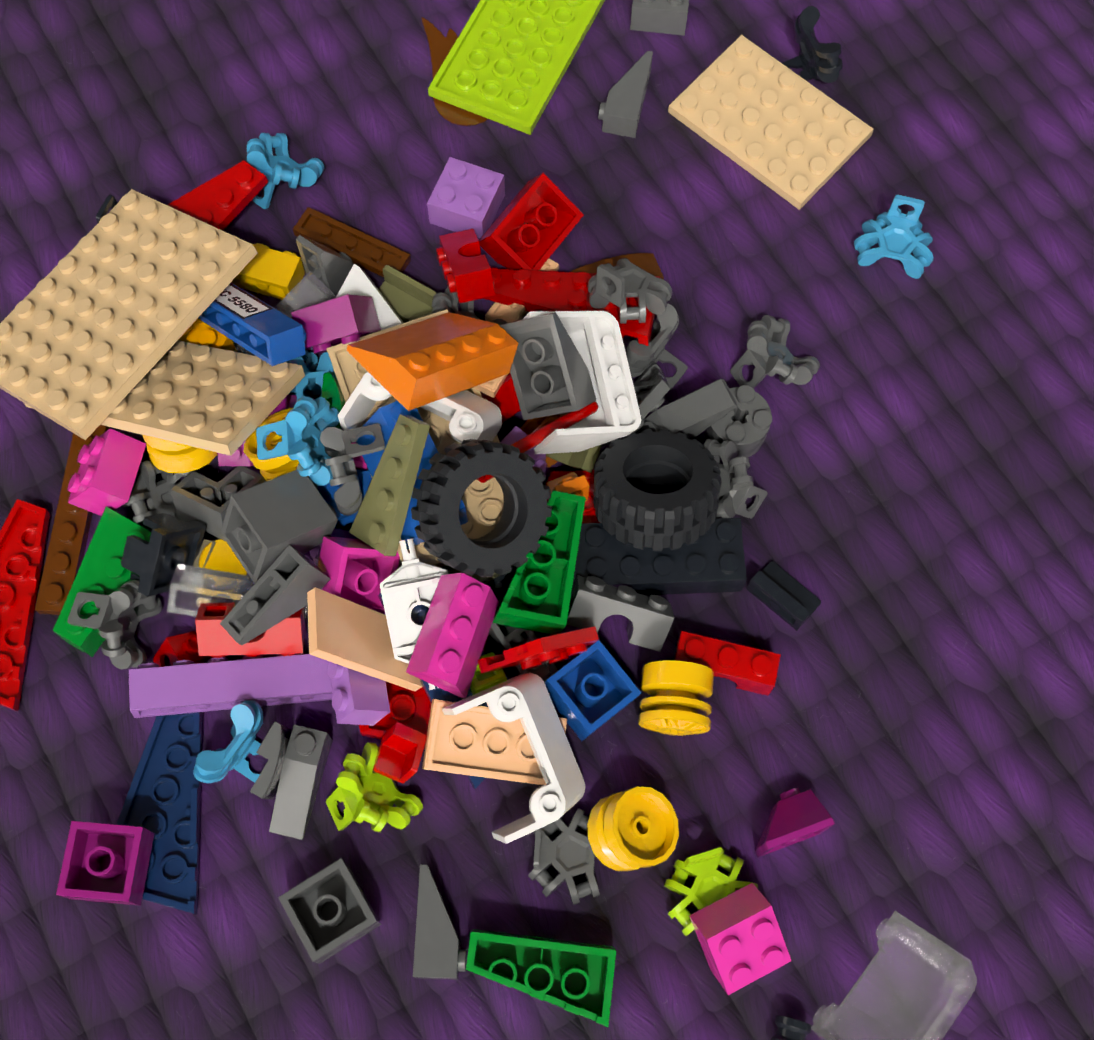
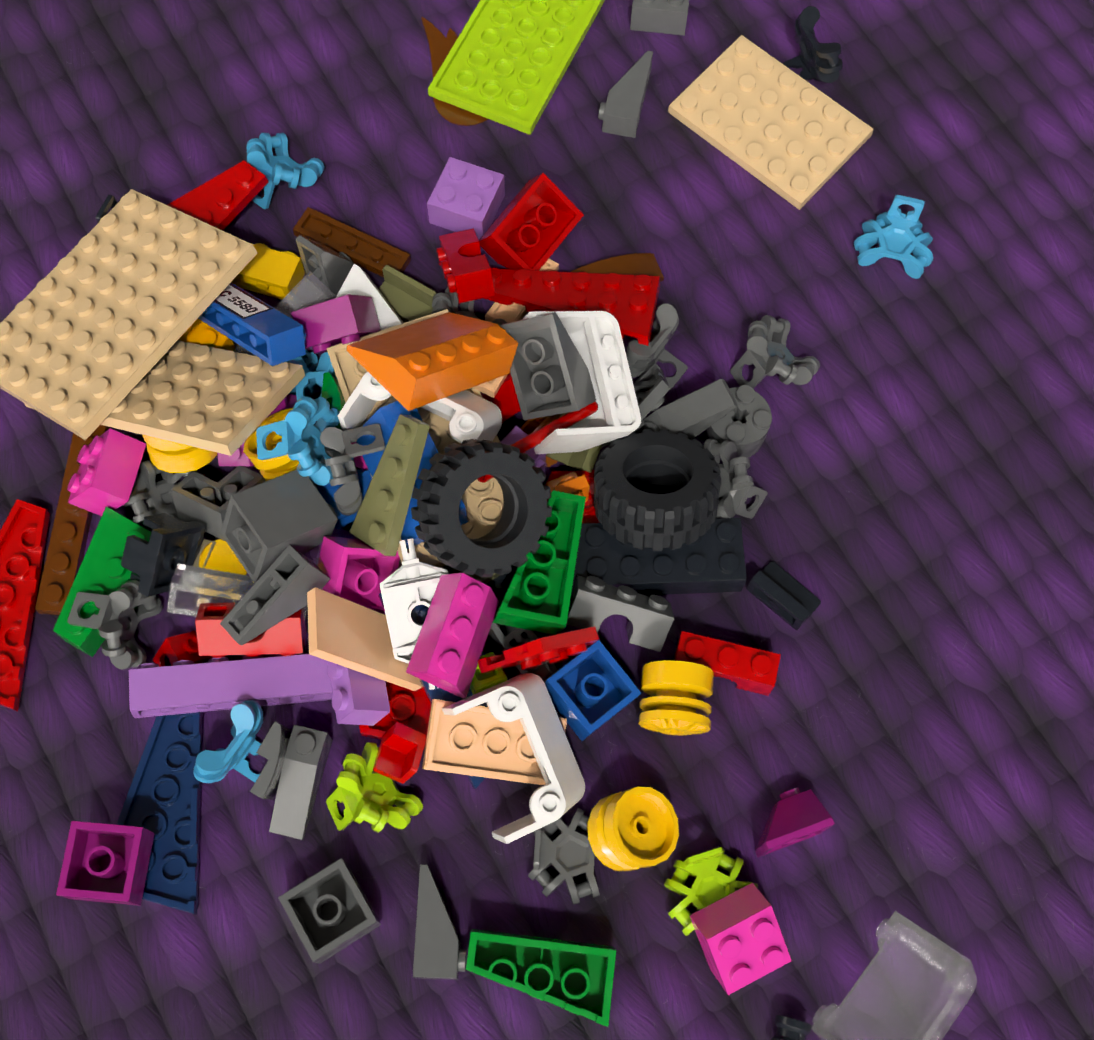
dark grey piece [588,258,673,324] -> none

